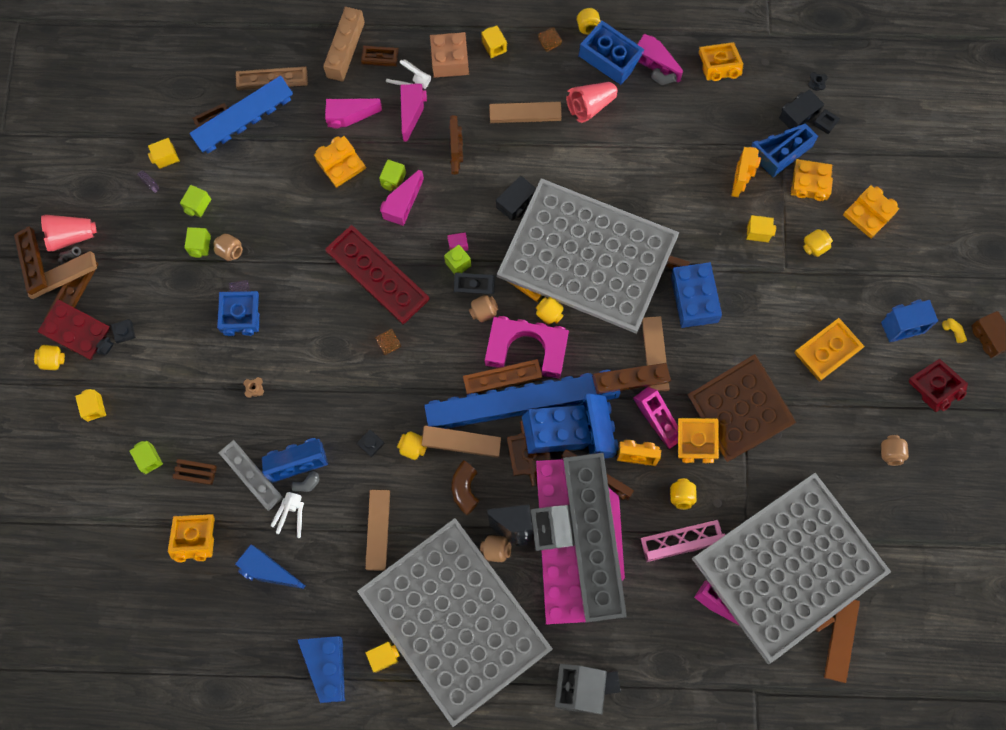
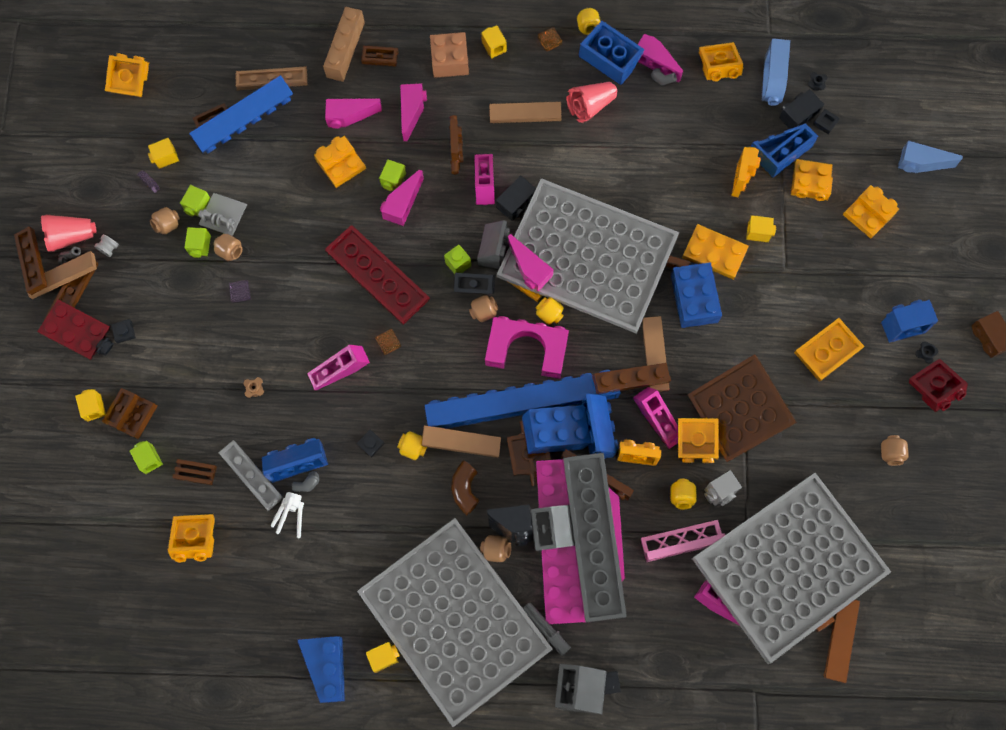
yellow head [34,345,65,370] -> none
blue plate [217,291,260,336] -> none
blue slope [235,545,306,589] -> none
medium nougat tile [365,490,390,571] -> none
white plant [386,59,431,89] -> none
dark pink slope [447,233,468,251] -> none
dark orange plate [463,359,542,395] -> none
yellow head [803,229,833,257] -> none
yellow arm [942,318,967,343] -> none
none -> light grey wheel [94,234,119,257]
none -> reddish brown slope [102,388,158,439]
none -> light orange plate [105,53,149,97]
none -> medium nougat head [150,207,180,234]
none -> light grey hinge [198,193,247,236]
none -> dark pink slope [307,345,370,390]
none -> dark pink slope [475,154,495,205]
none -> dark grey slope [477,220,510,269]
none -> dark pink slope [508,234,554,292]
none -> dark grey axle [523,603,571,656]
none -> light orange plate [682,224,749,280]
none -> light grey brick [704,470,742,506]
none -> medium blue window [762,38,790,106]
none -> medium blue slope [898,141,963,173]
none -> black plate [915,341,939,364]

